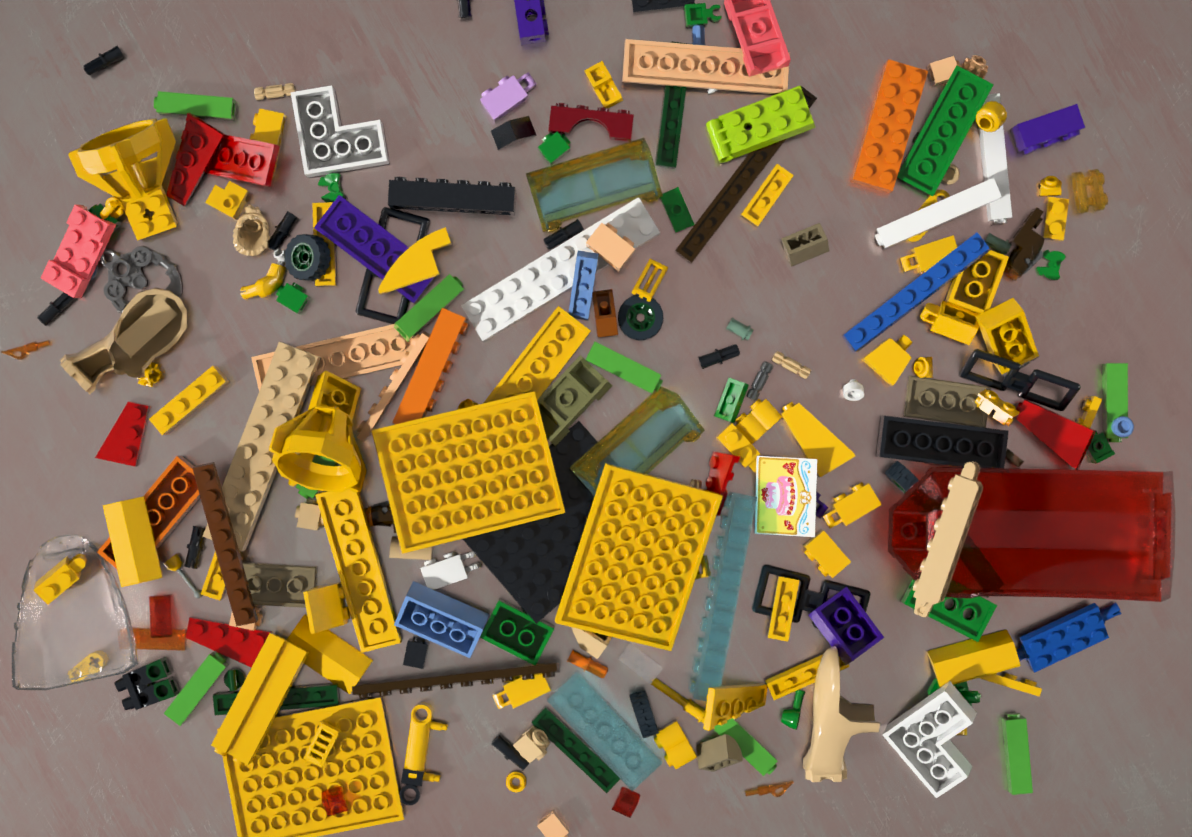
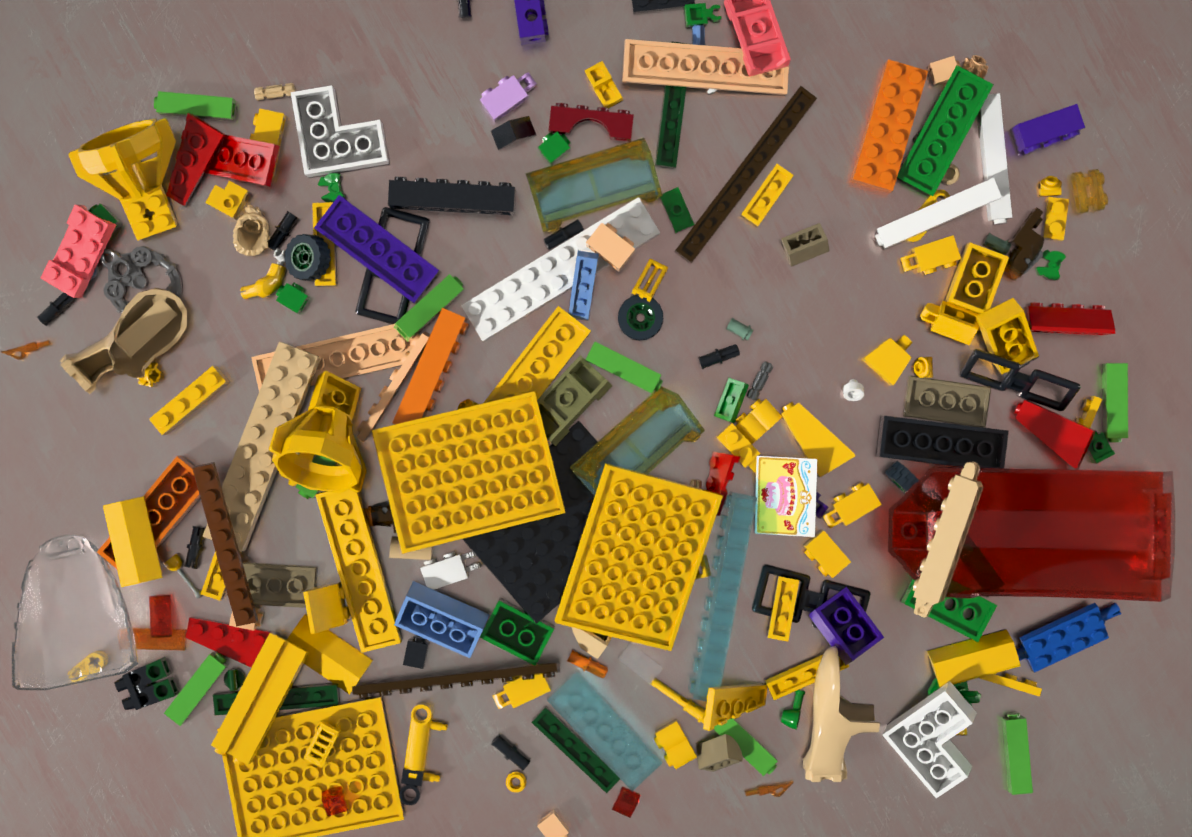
yellow brick [33,554,87,605] -> none
black axle [83,45,124,75] -> none
red wing [95,402,150,467] -> none
yellow plate [100,197,124,219] -> none
tan brick [295,499,324,530] -> none
yellow slope [378,227,452,295] -> none
tan brick [513,725,550,763] -> none
dark orange slope [592,289,618,337] -> none
black wheel [629,690,659,738] -> none
lime hinge [706,86,816,163] -> none
tan axle [772,351,811,379] -> none
blue plate [844,232,991,352] -> none
yellow hinge [975,389,1020,426] -> none
yellow head [976,101,1007,132] -> none
dark tan tile [1006,449,1024,467] -> none
medium blue tile [1111,416,1134,437] -> none
none -> red slope [1024,302,1115,335]

